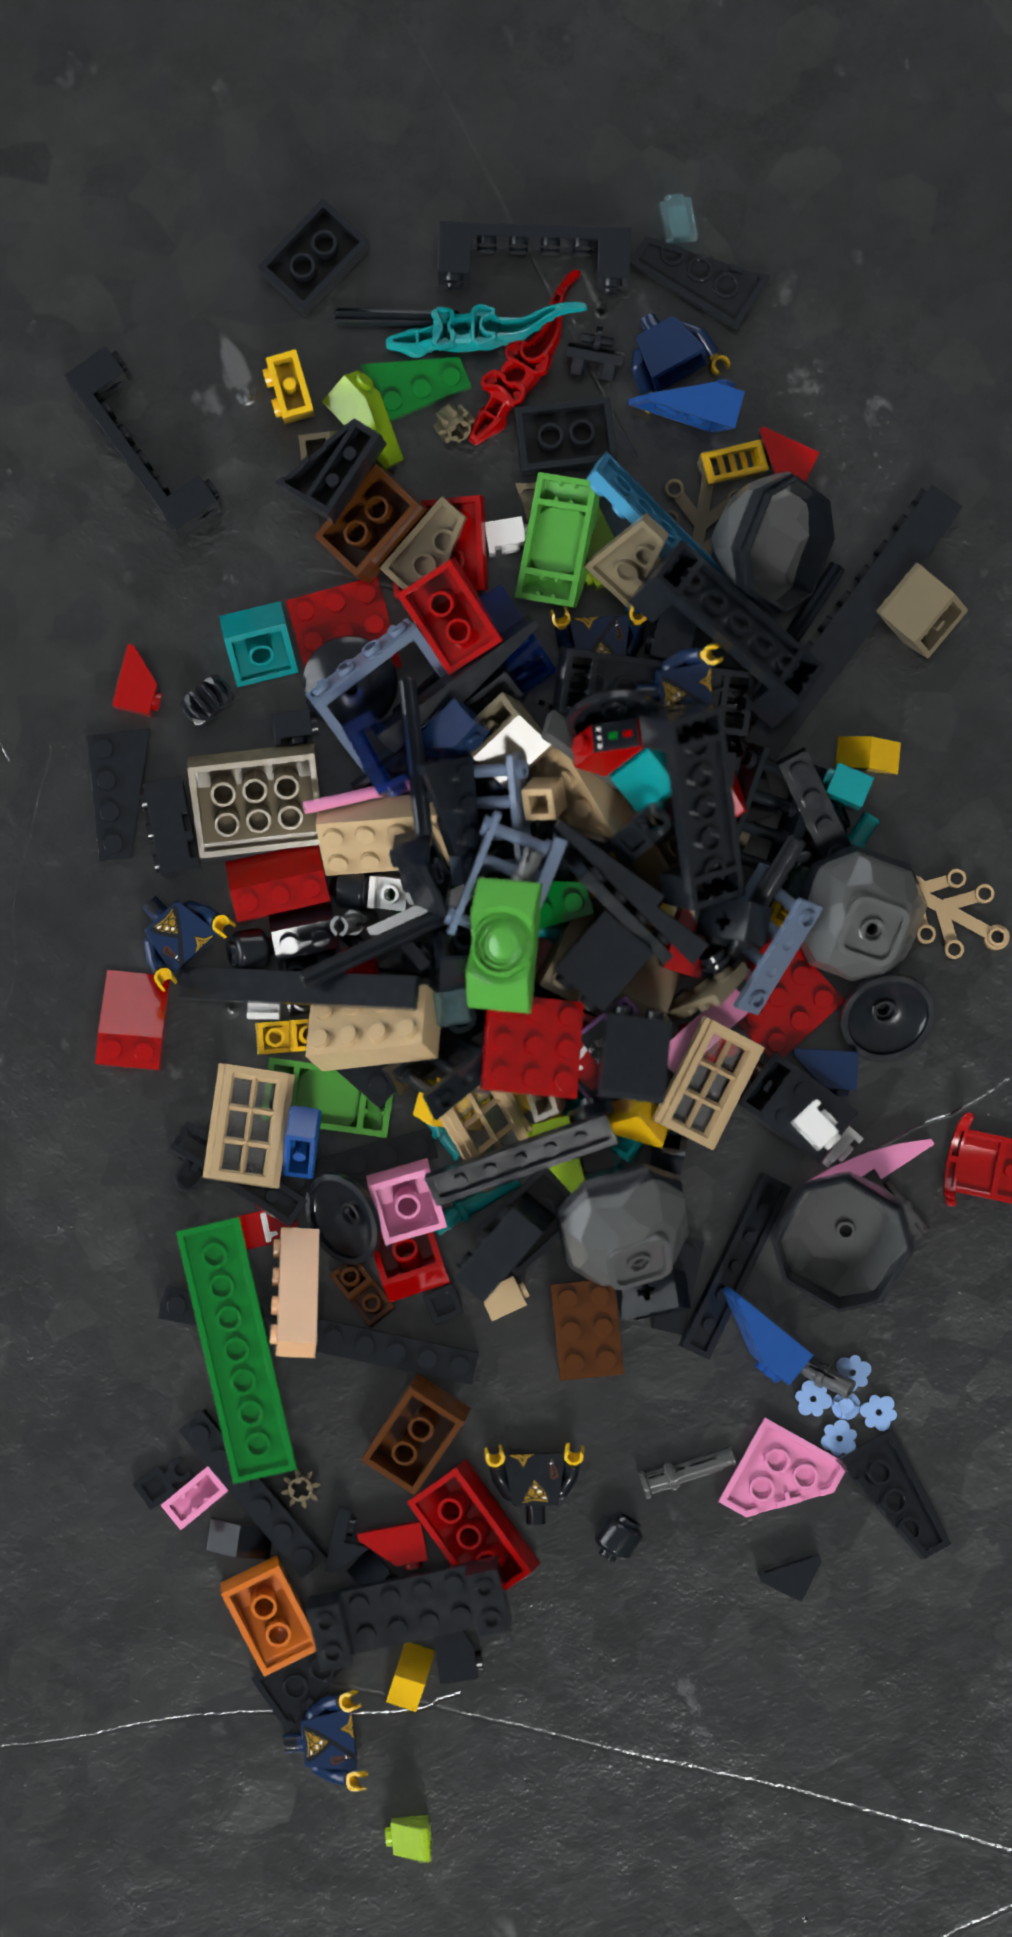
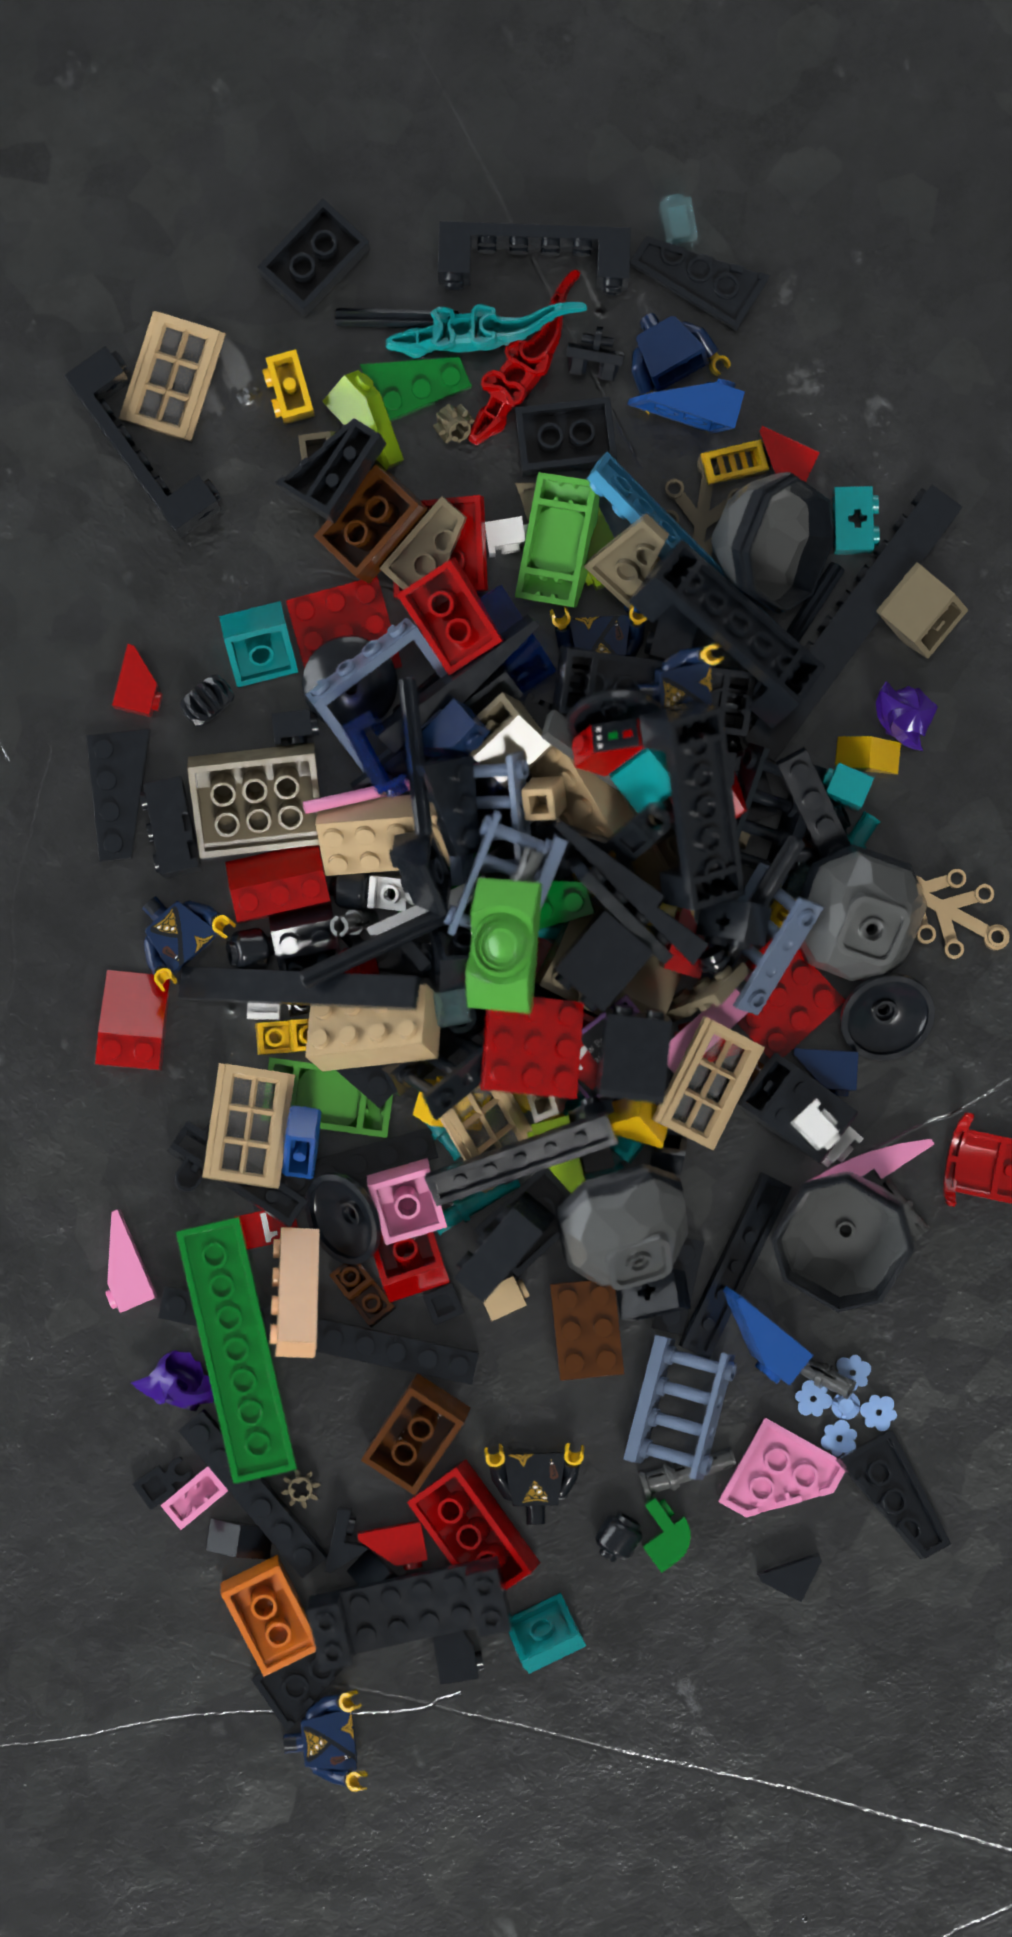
lime slope [385,1815,432,1862] -> none
yellow slope [386,1642,435,1712] -> none
none -> bright pink slope [105,1209,158,1313]
none -> tan piece [119,311,226,442]
none -> dark purple hair [131,1350,215,1411]
none -> teal bracket [508,1593,586,1674]
none -> sand blue fence [623,1335,737,1480]
none -> green brick [642,1496,691,1573]
none -> teal brick [832,486,880,555]
none -> dark purple hair [876,681,938,751]

